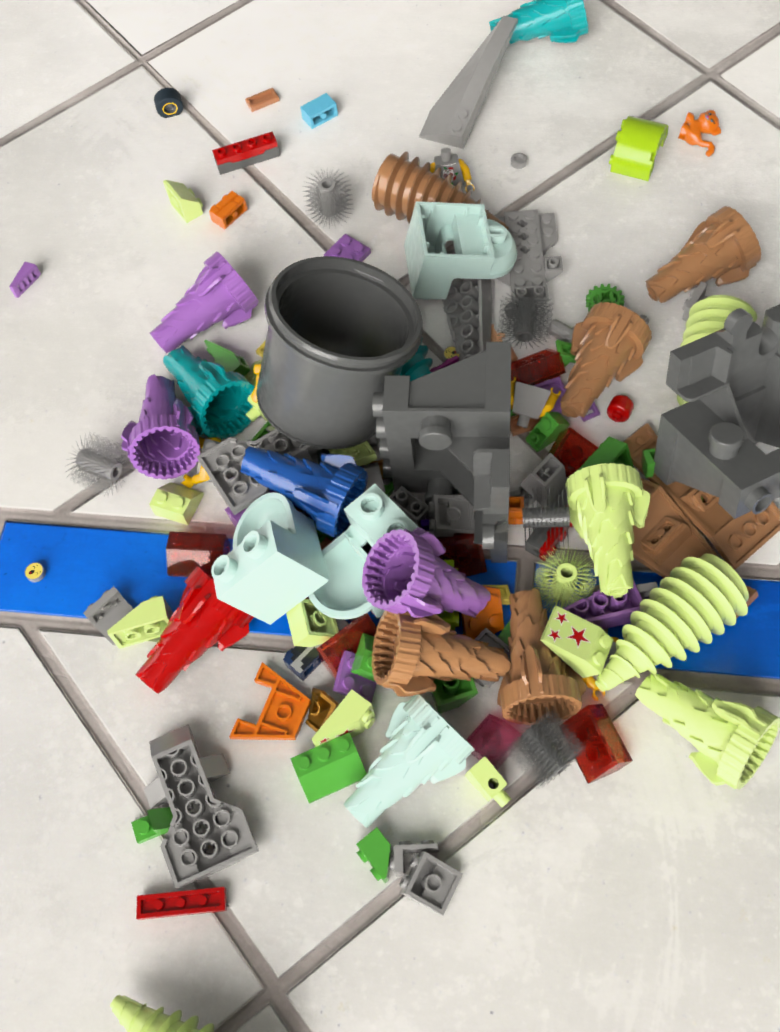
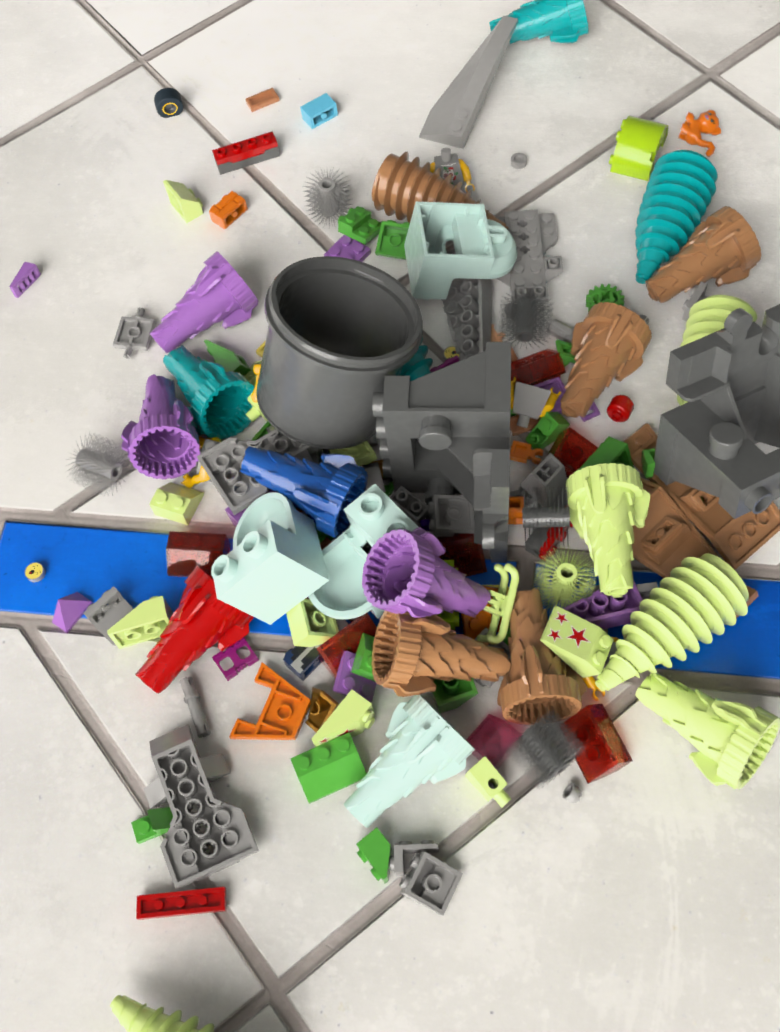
none -> medium lavender slope [52,592,93,633]
none -> light grey plate [113,307,156,359]
none -> light grey pin [180,677,211,738]
none -> magenta piece [212,638,259,681]
none -> bright green plate [338,206,381,245]
none -> bright green plate [375,220,410,260]
none -> yellowish green piece [477,563,519,644]
none -> orange plate [510,440,544,465]
none -> light grey hinge [562,783,582,803]
none -> teal cone [635,150,718,284]

